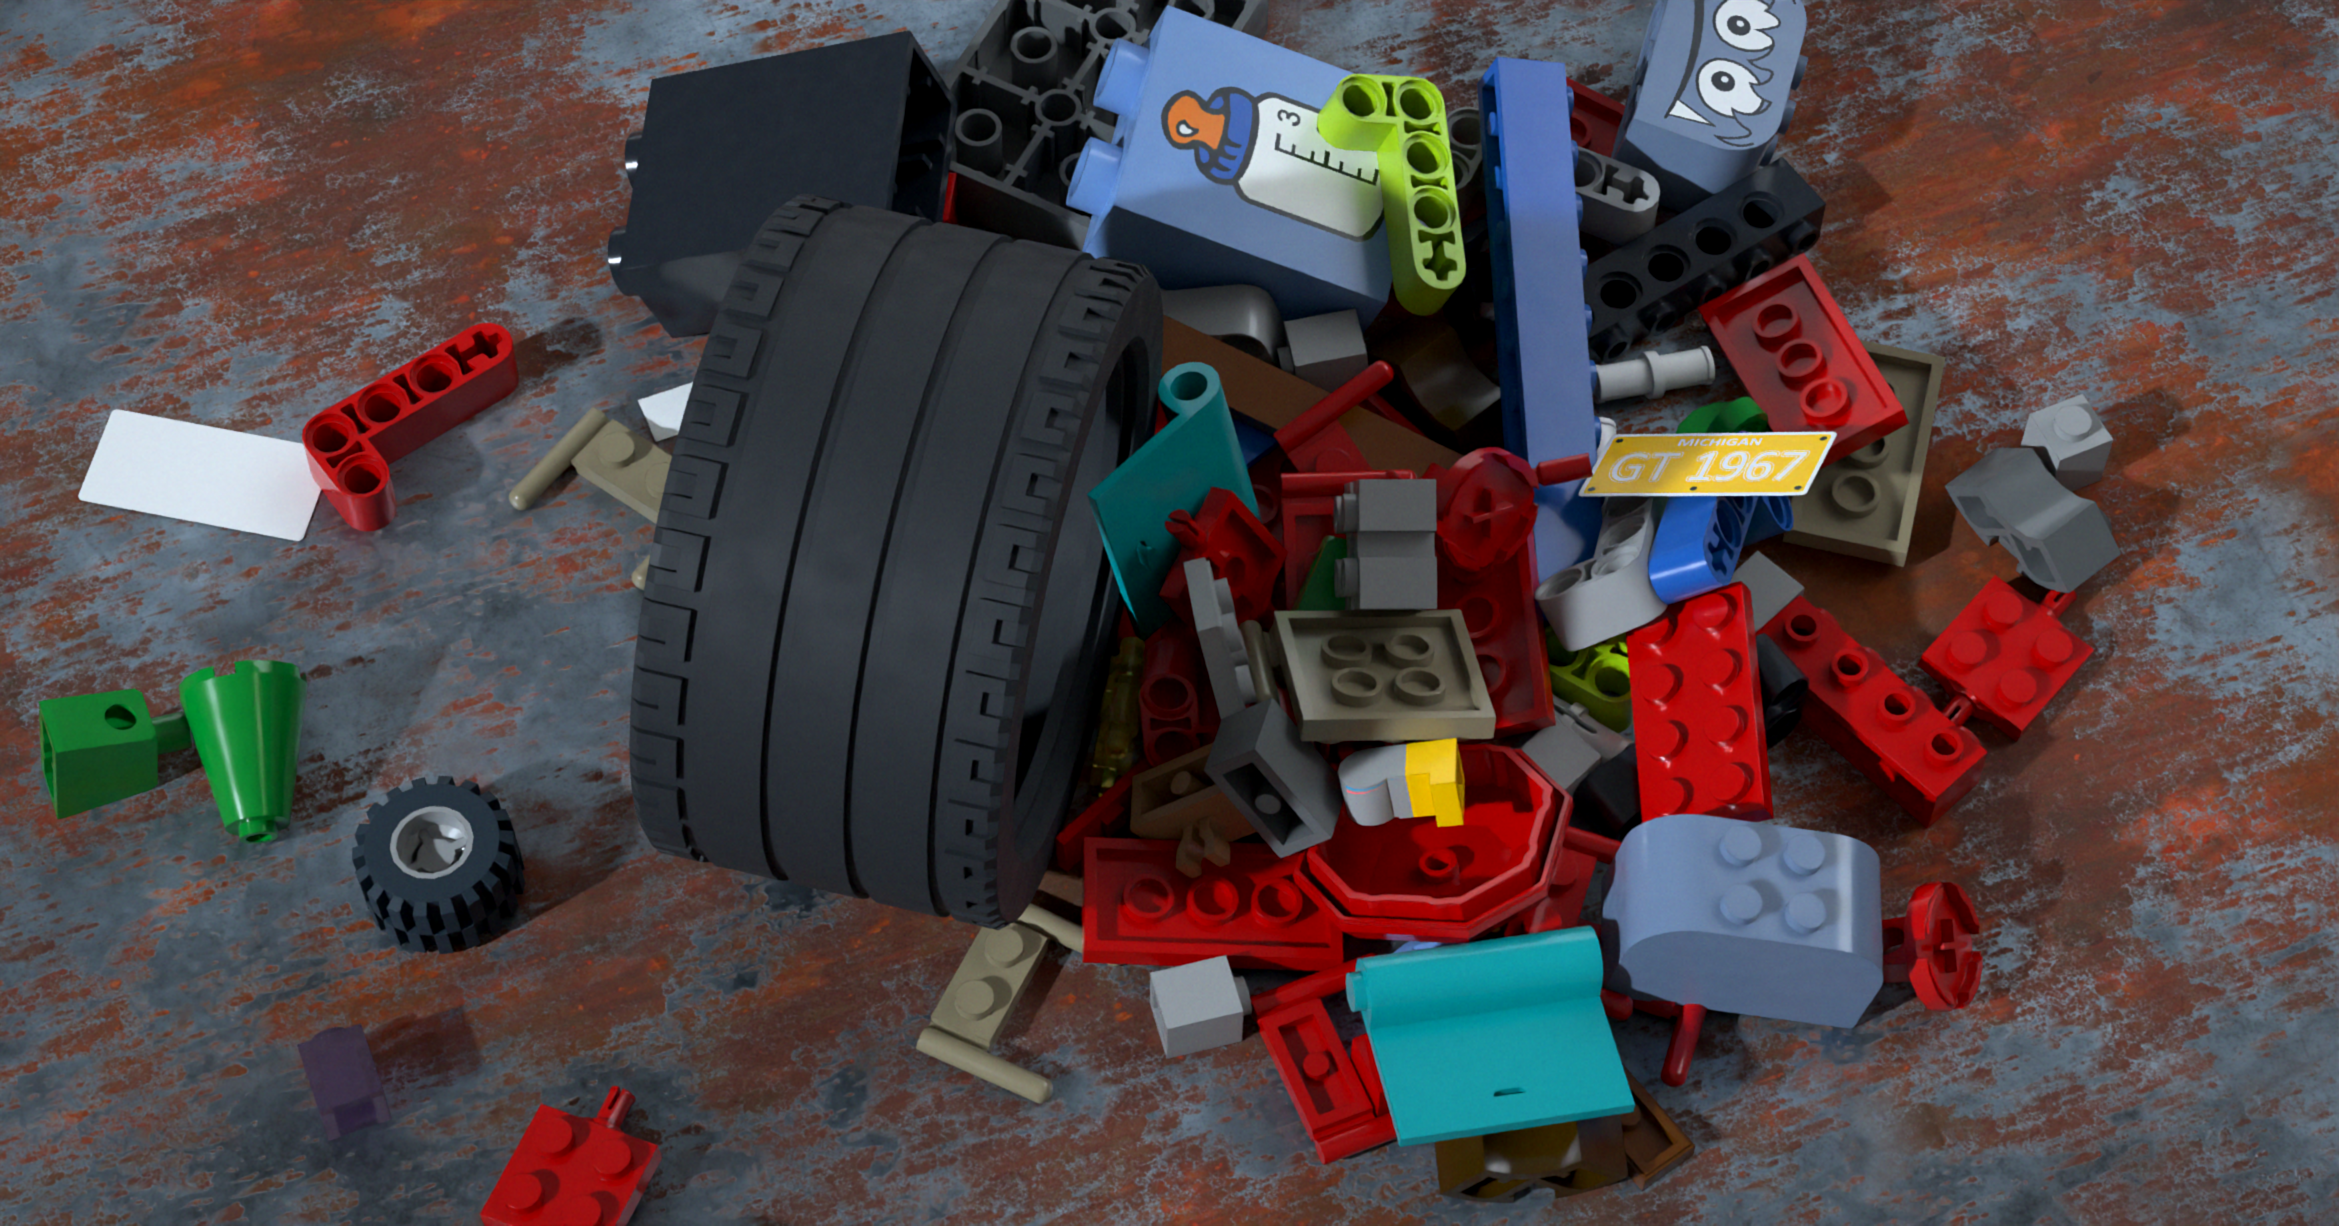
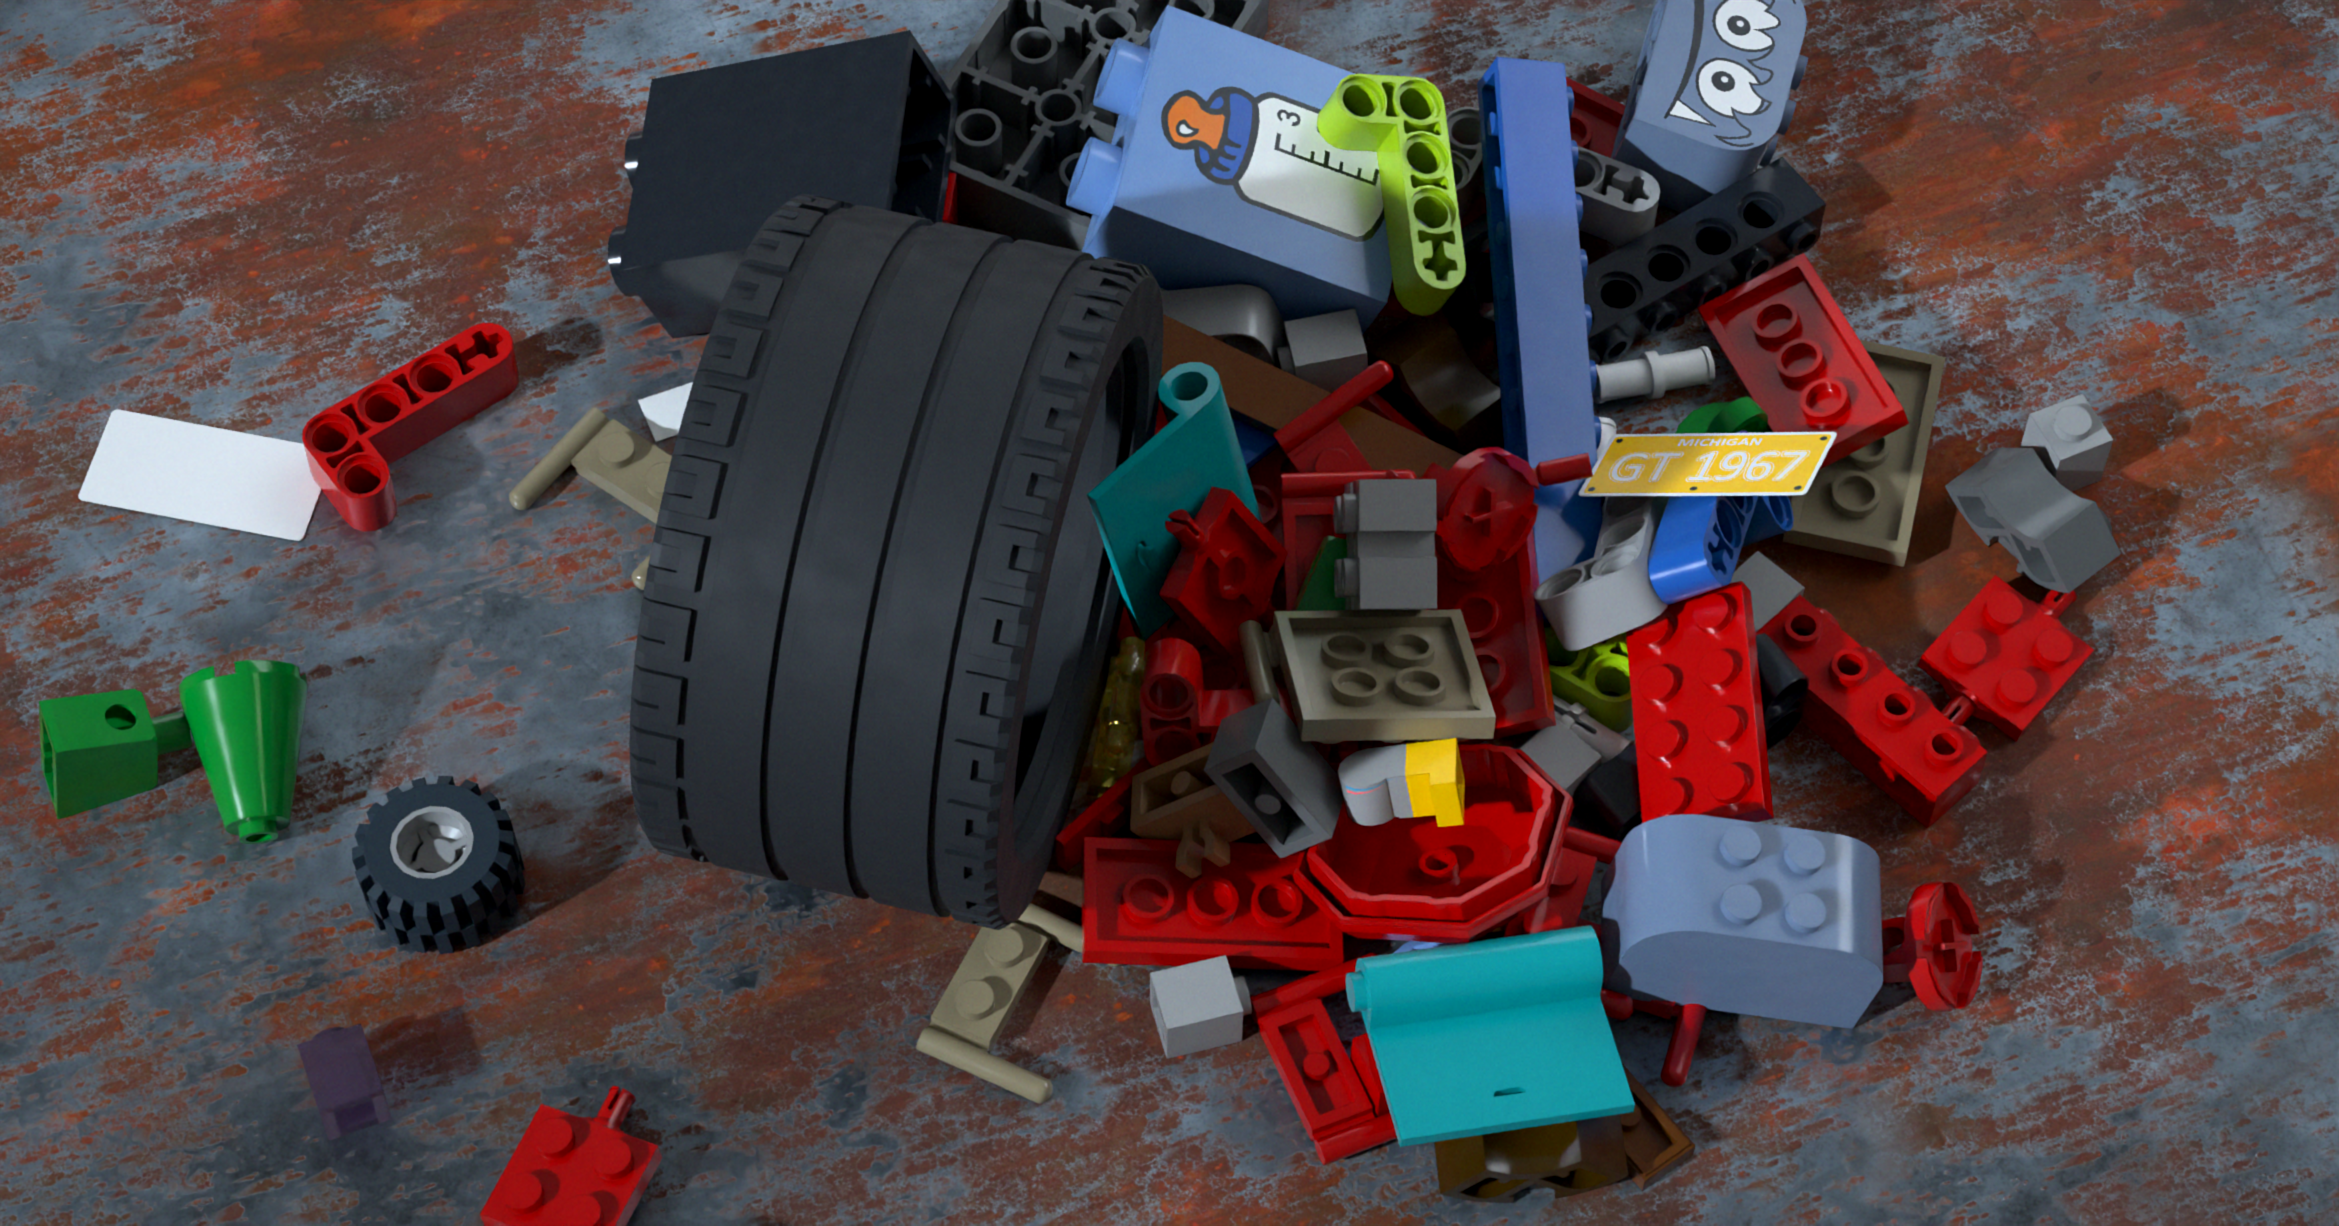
light grey tile [1183,557,1257,720] -> none

